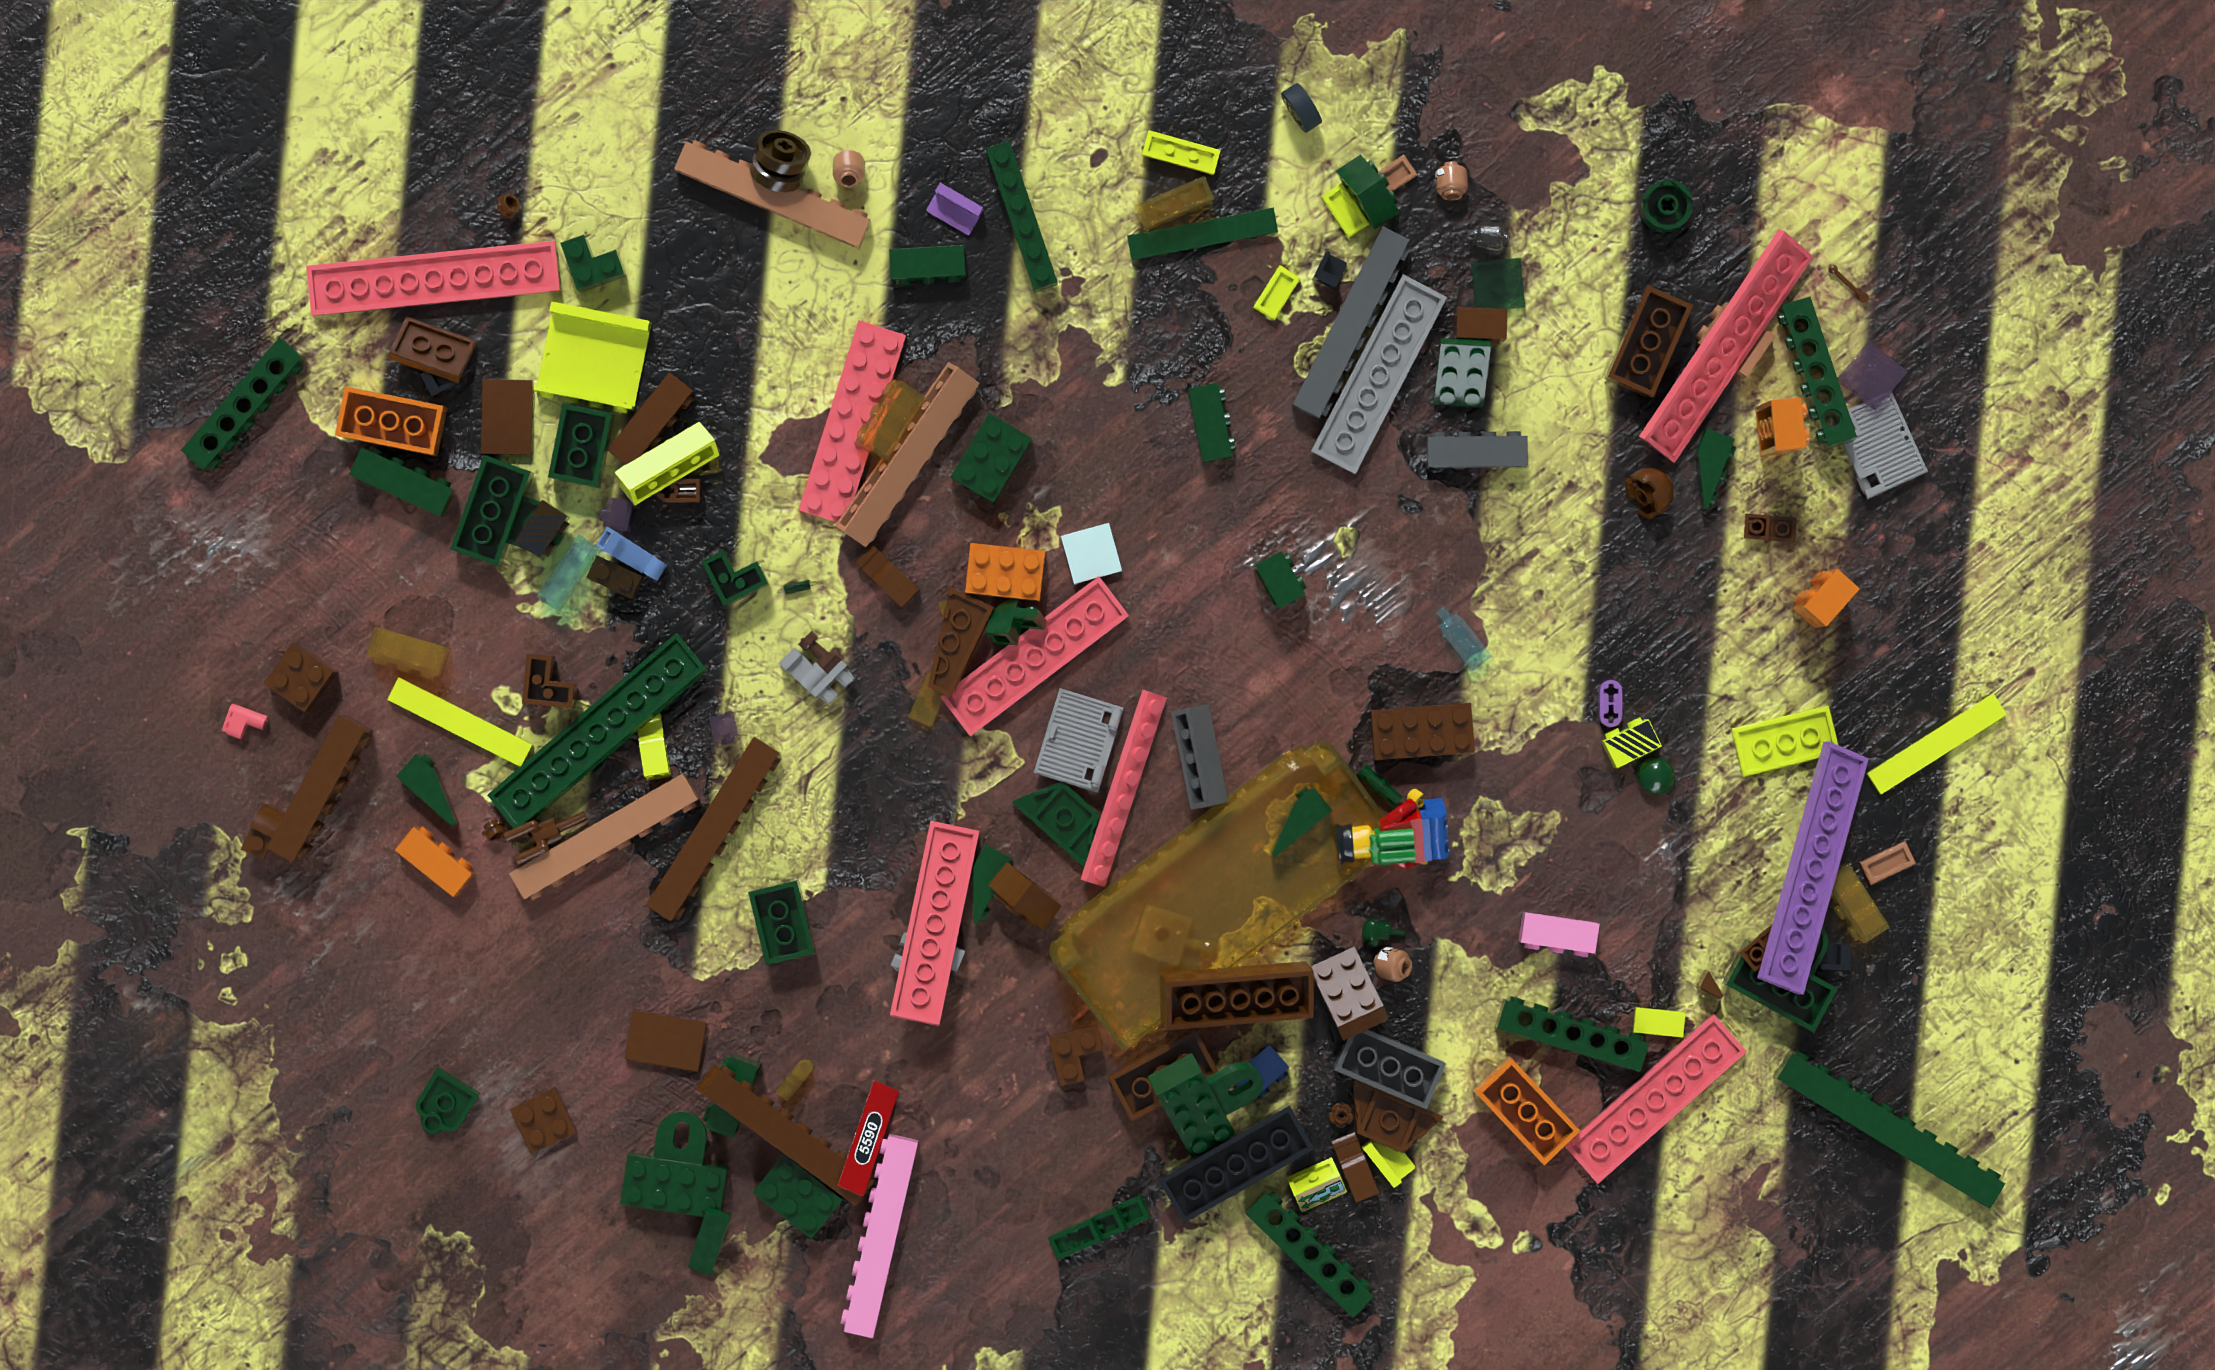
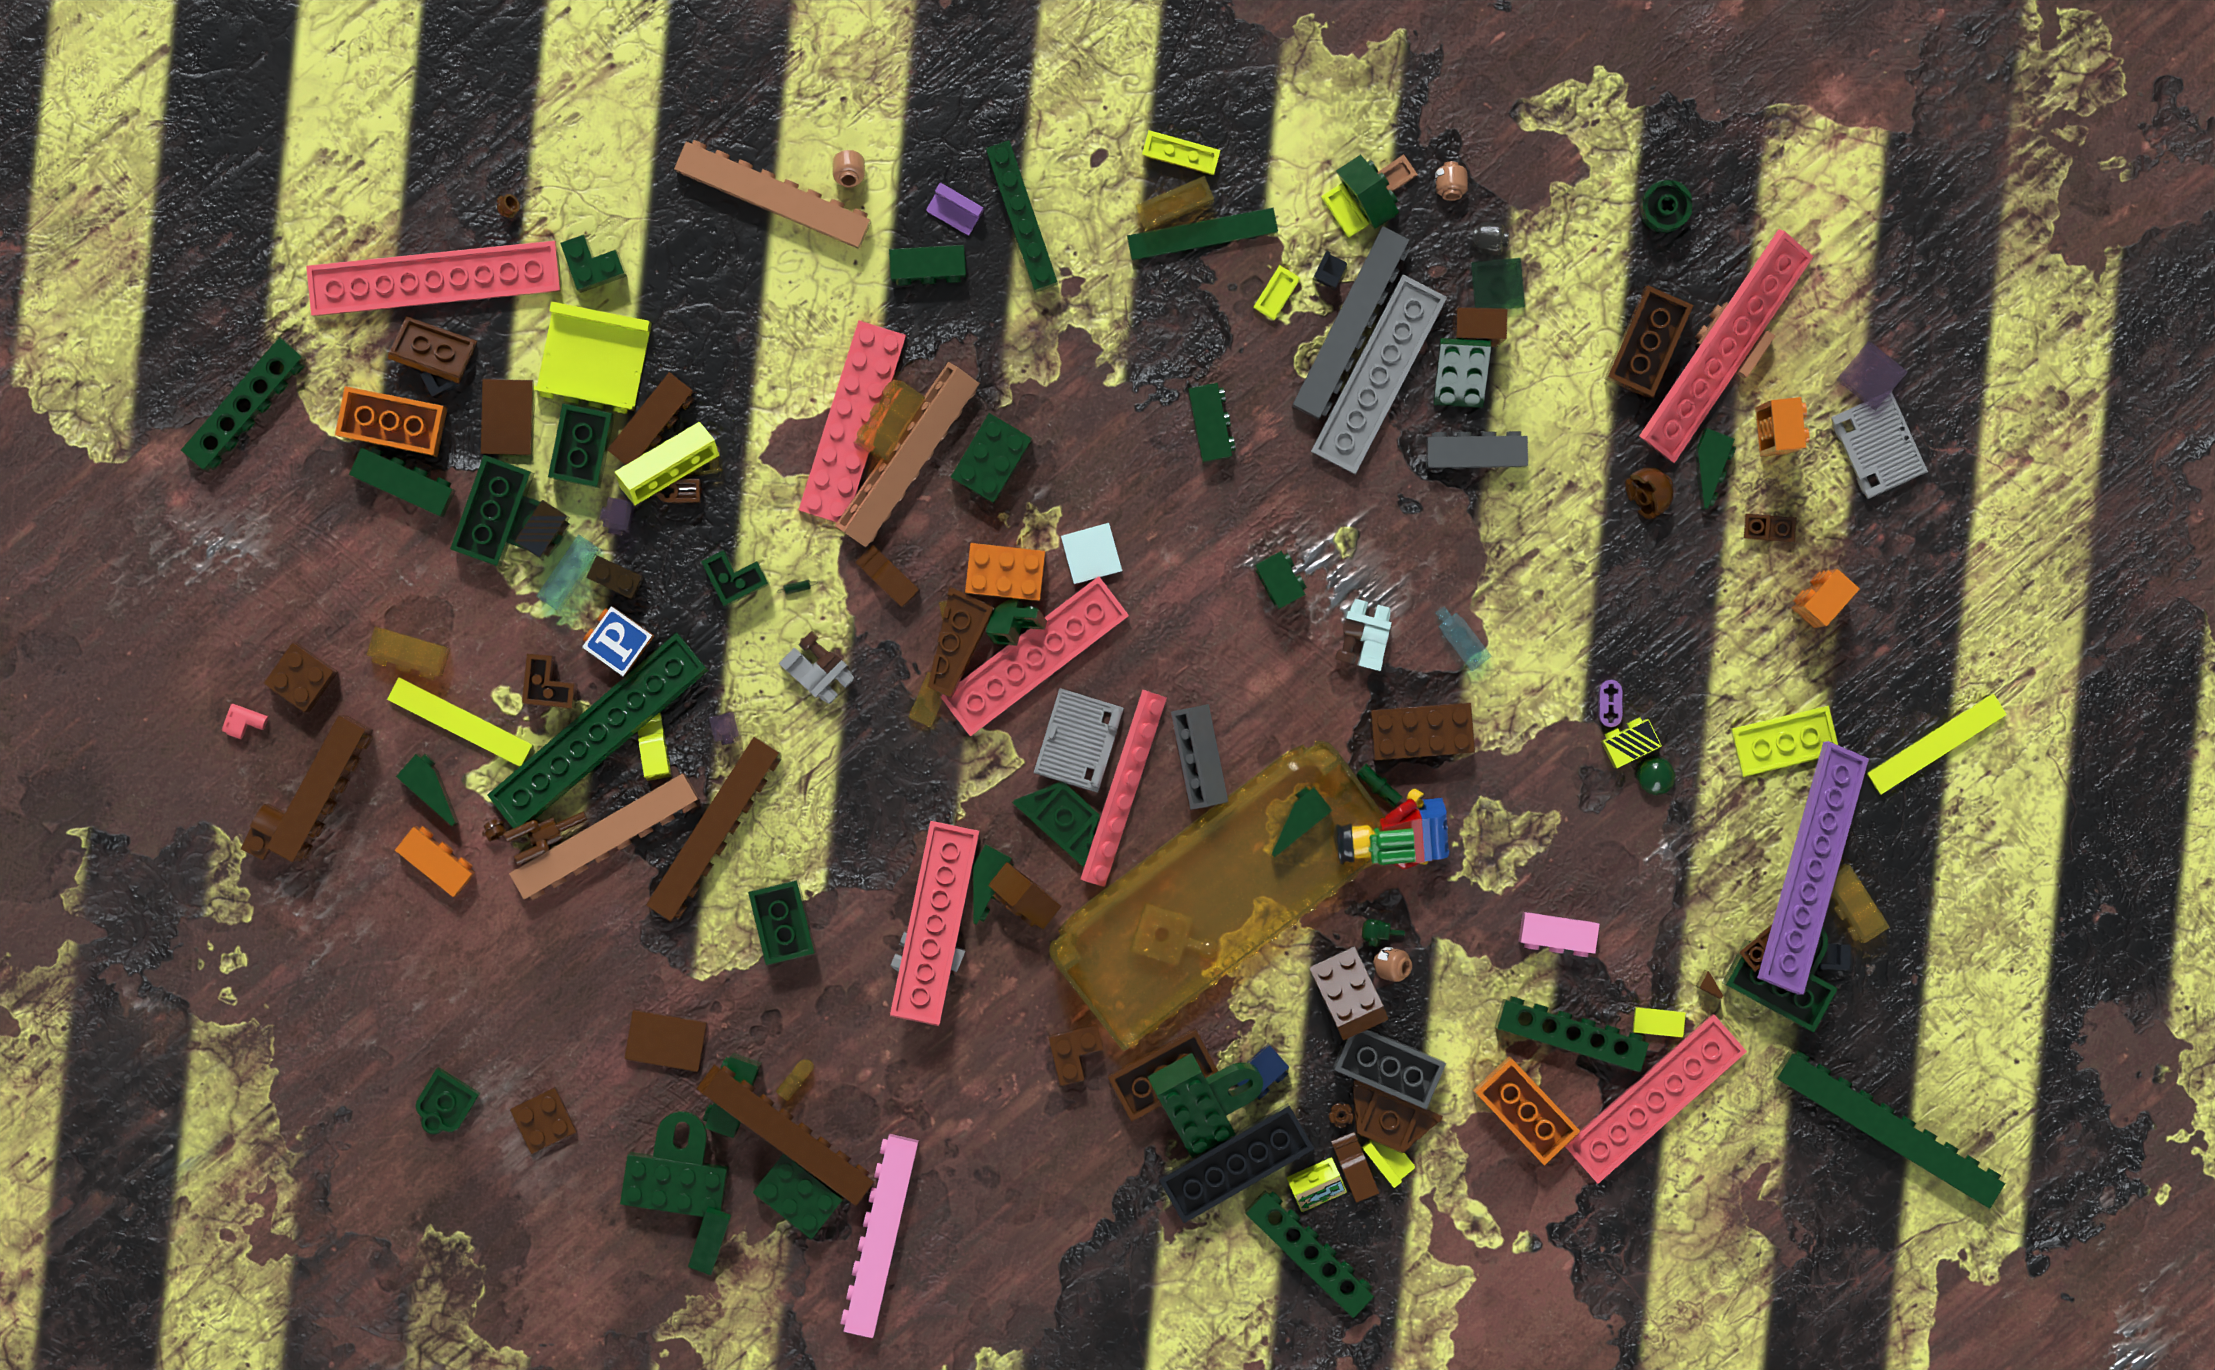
medium blue leg [596,526,667,581] -> none
dark brown wheel [749,130,811,192] -> none
red sticker [838,1080,899,1196] -> none
dark green slope [1047,1194,1152,1260] -> none
reddish brown brick [1160,961,1314,1030] -> none
black wheel [1281,83,1322,133] -> none
dark green brick [1777,297,1857,450] -> none
reddish brown hinge [1828,264,1869,303] -> none
nougat tile [1859,841,1916,885] -> none
none -> piece [583,606,654,676]
none -> light aqua hips [1335,599,1392,671]

